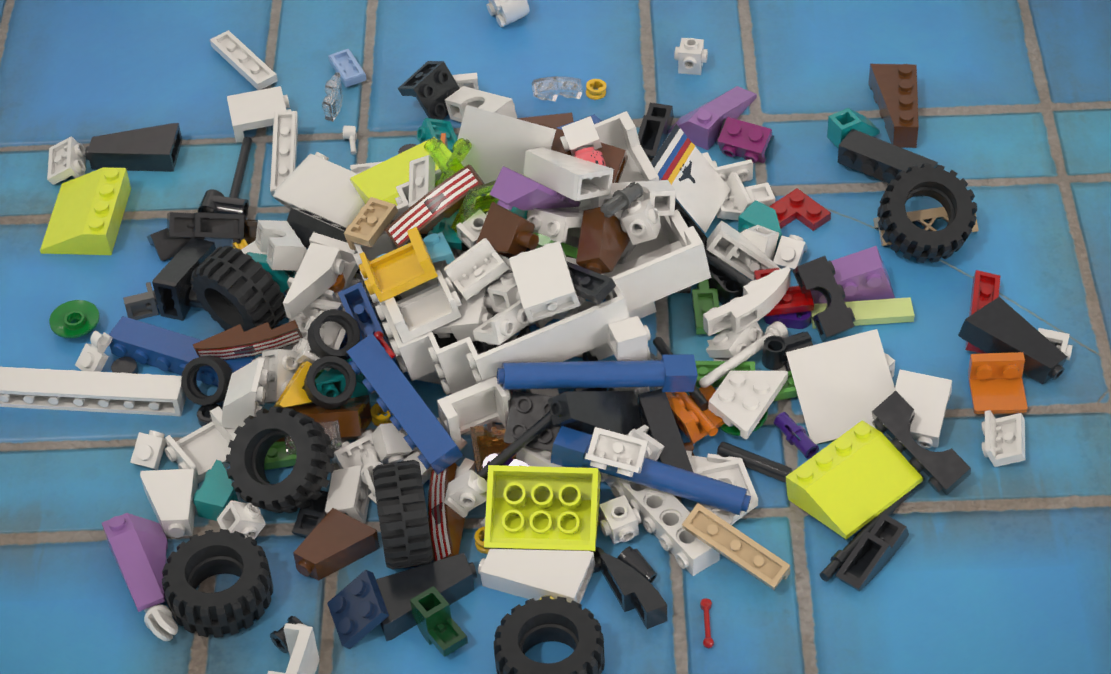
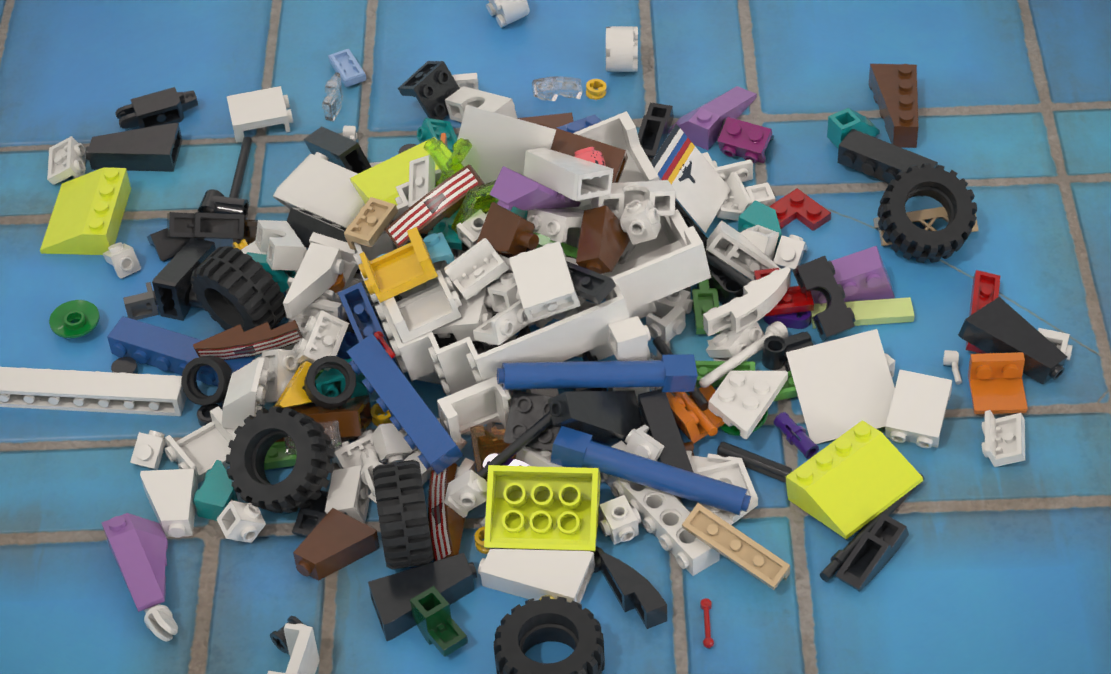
white plate [75,331,112,372] -> none
black tyre [162,529,273,638] -> none
white plate [210,30,278,90] -> none
white tile [270,111,298,196] -> none
black tyre [307,309,360,359] -> none
dark blue plate [327,570,389,649] -> none
white brick [560,116,602,157] -> none
white bracket [585,427,649,477] -> none
dark grey axle [600,182,643,218] -> none
black cone [617,546,657,583] -> none
white brick [674,38,708,75] -> none
black arch [872,390,971,495] -> none
none -> white bracket [103,242,141,278]
none -> black hinge [115,87,198,129]
none -> black slope [303,126,371,174]
none -> white brick [606,26,638,72]
none -> white bracket [646,305,686,344]
none -> white brick [653,290,693,317]
none -> white hand [943,350,962,384]

